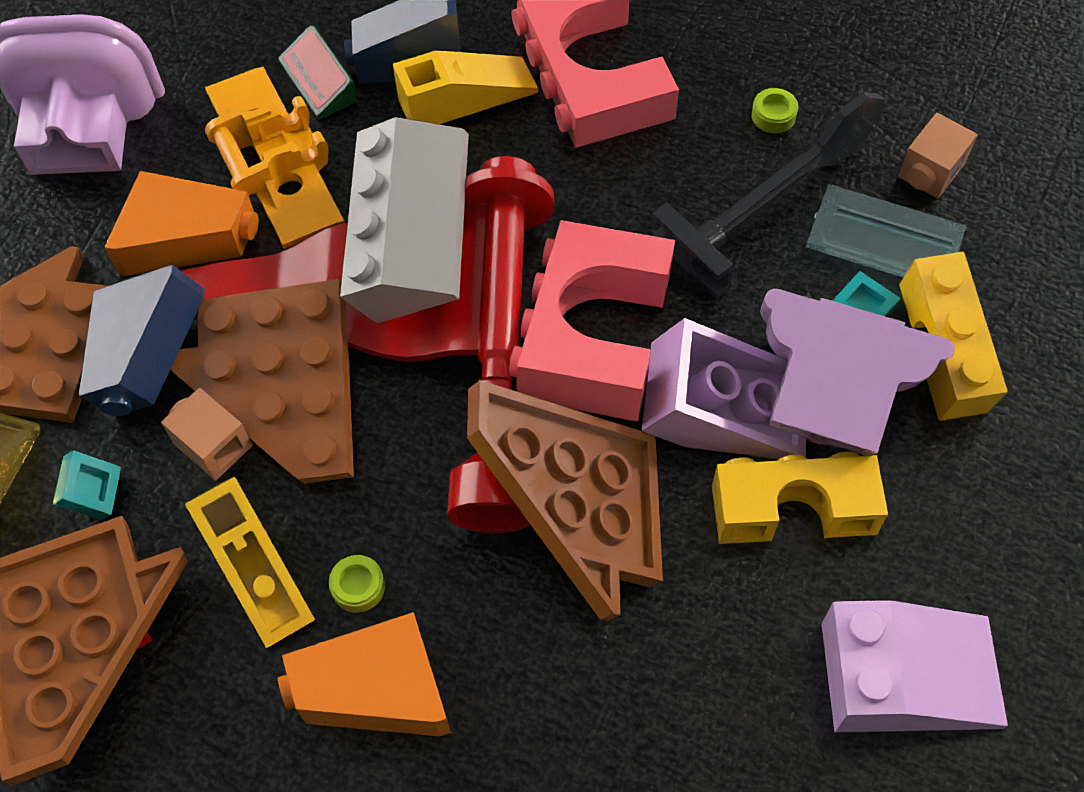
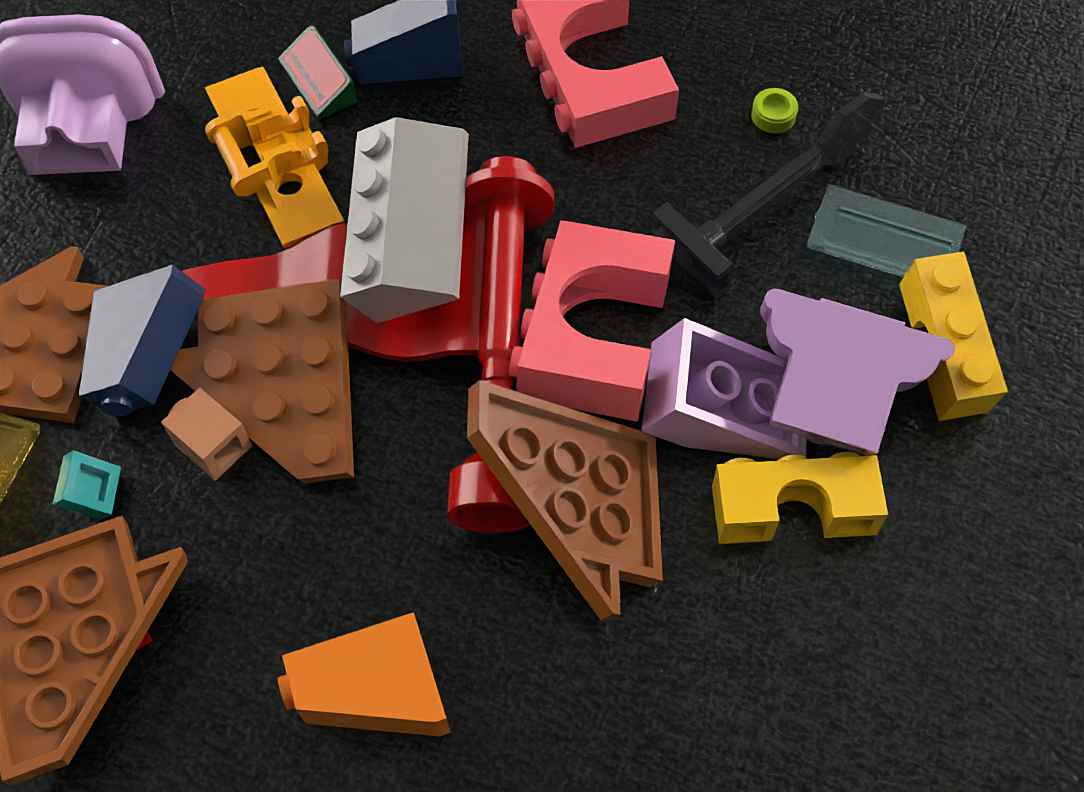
orange slope [104,171,259,276] -> none
yellow slope [185,477,315,648] -> none
lime tile [329,555,385,613] -> none
yellow slope [393,51,538,125] -> none
lavender slope [822,601,1008,732] -> none
teal plate [833,271,900,317] -> none
nougat brick [898,113,978,199] -> none

